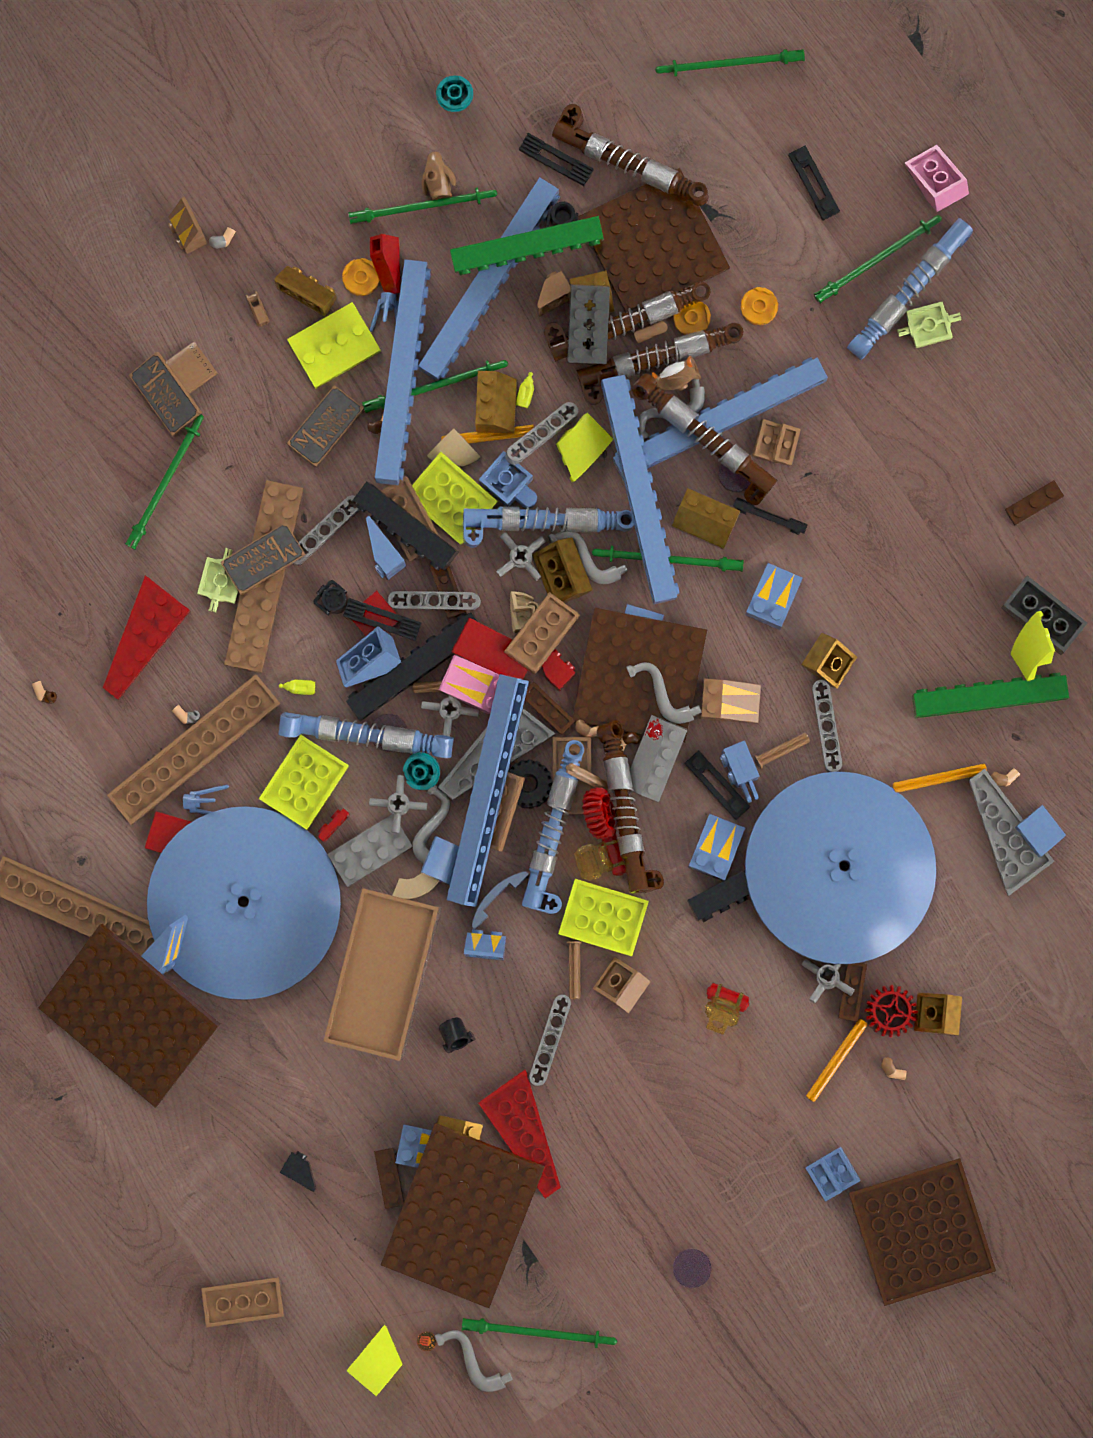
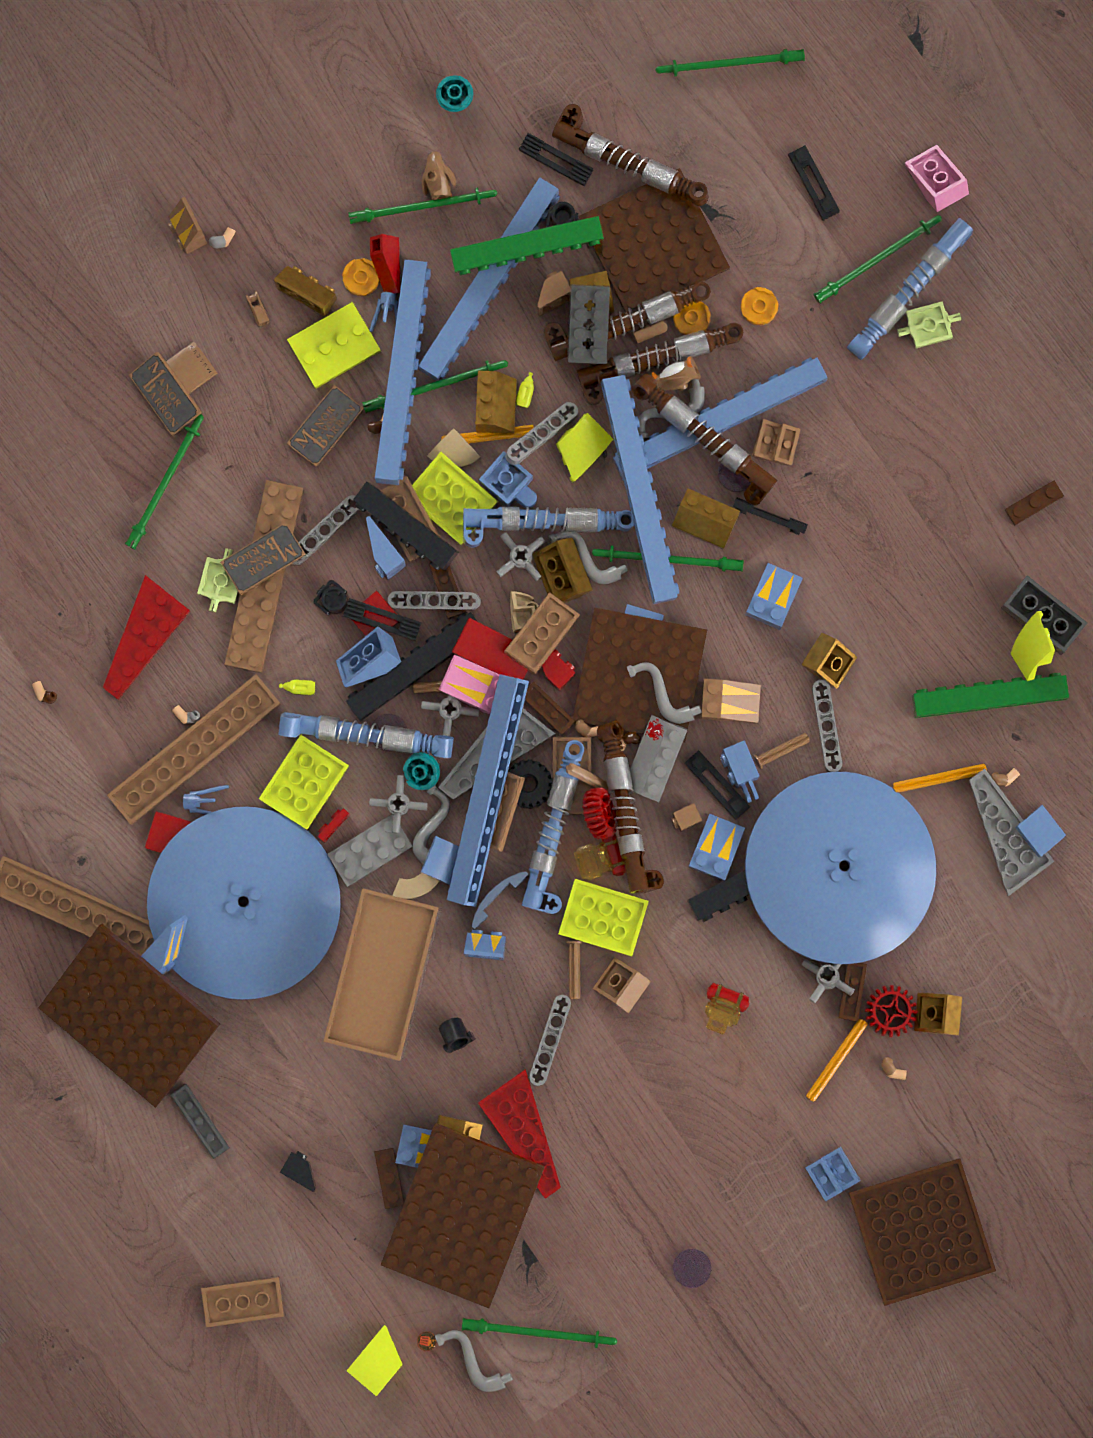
none -> dark grey tile [170,1084,230,1159]
none -> medium nougat brick [671,803,702,831]

